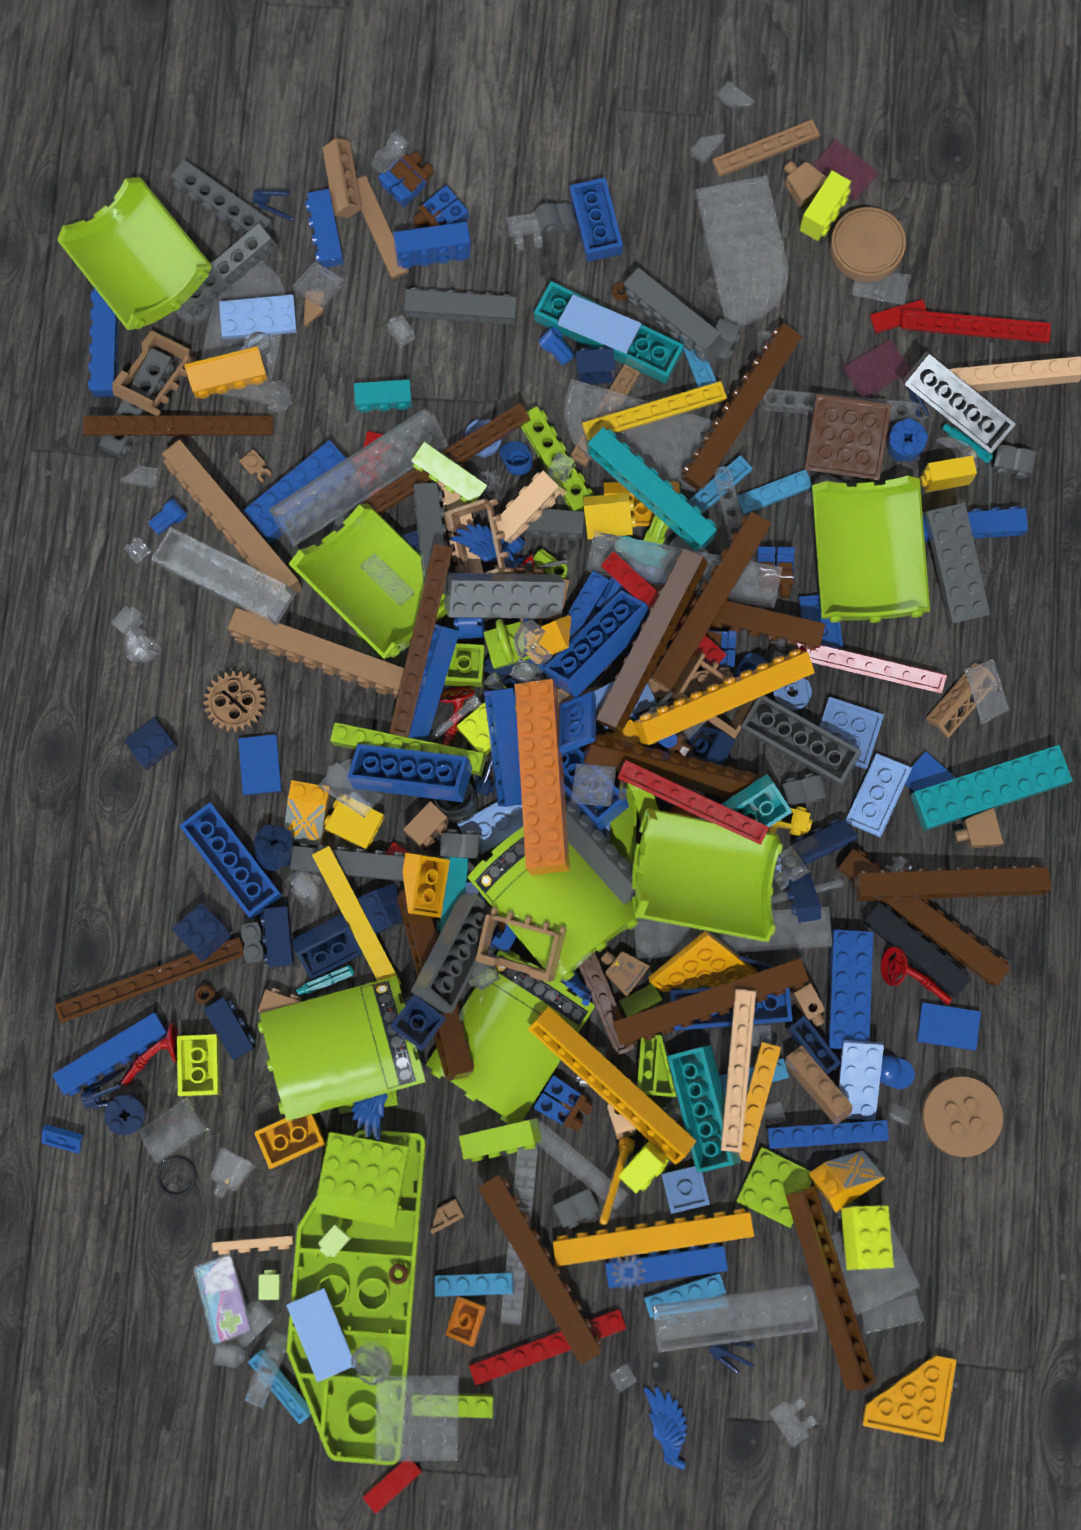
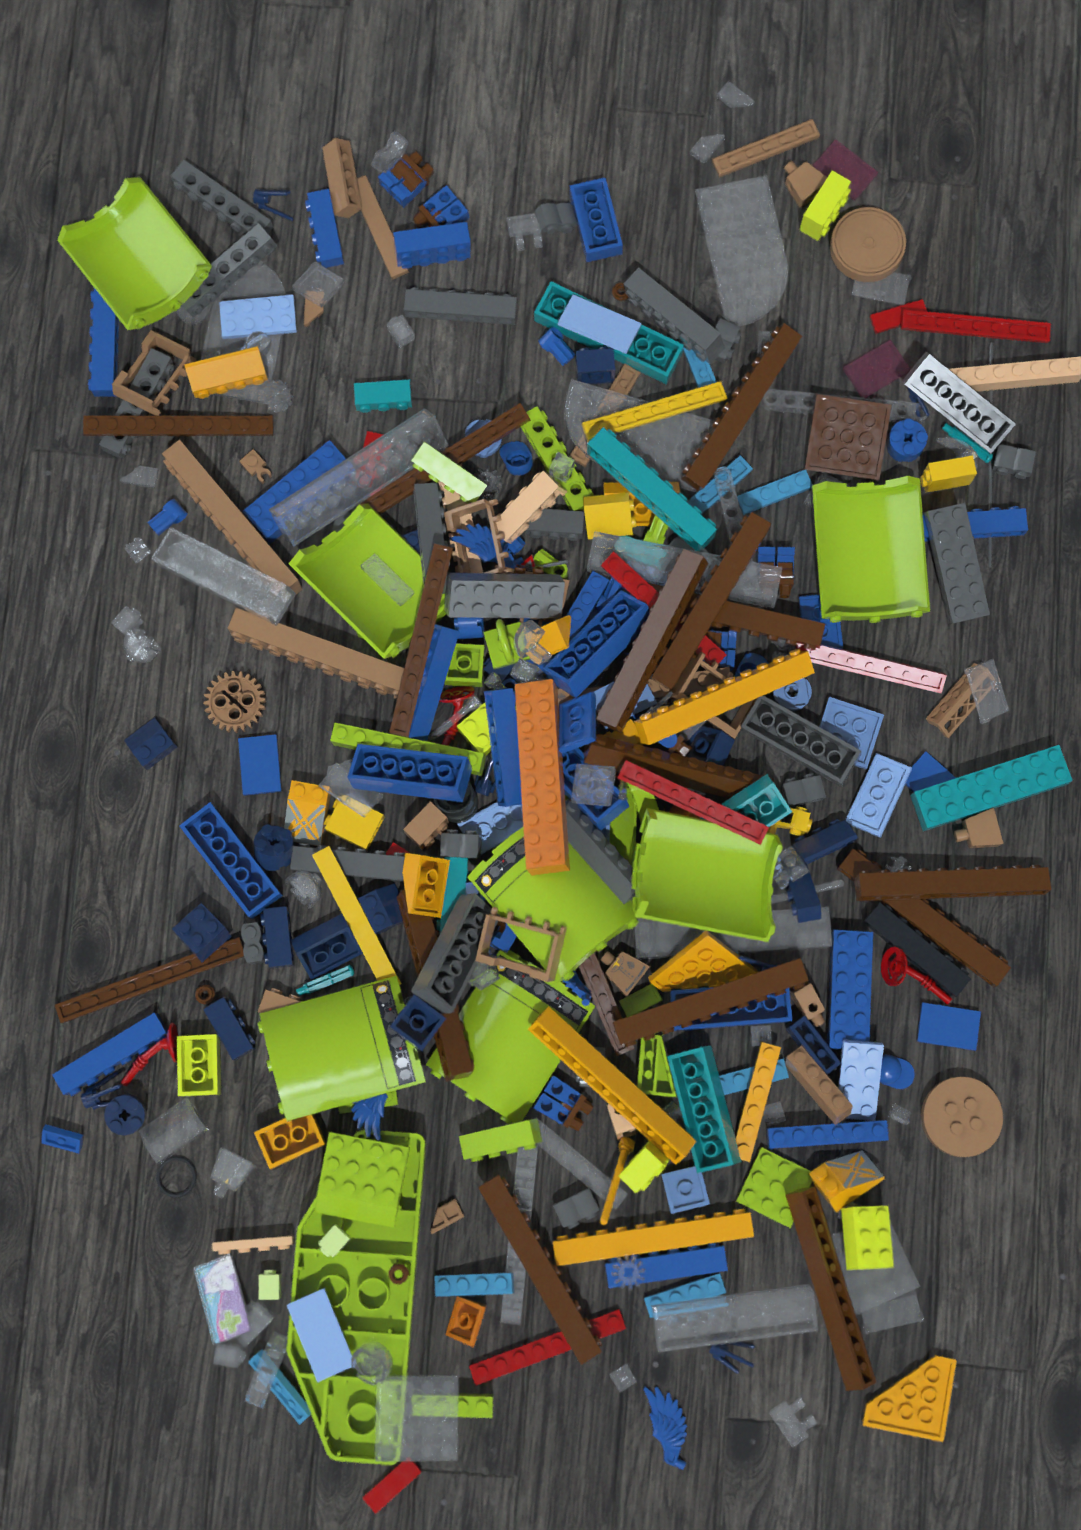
light nougat tile [721,989,756,1152] -> none

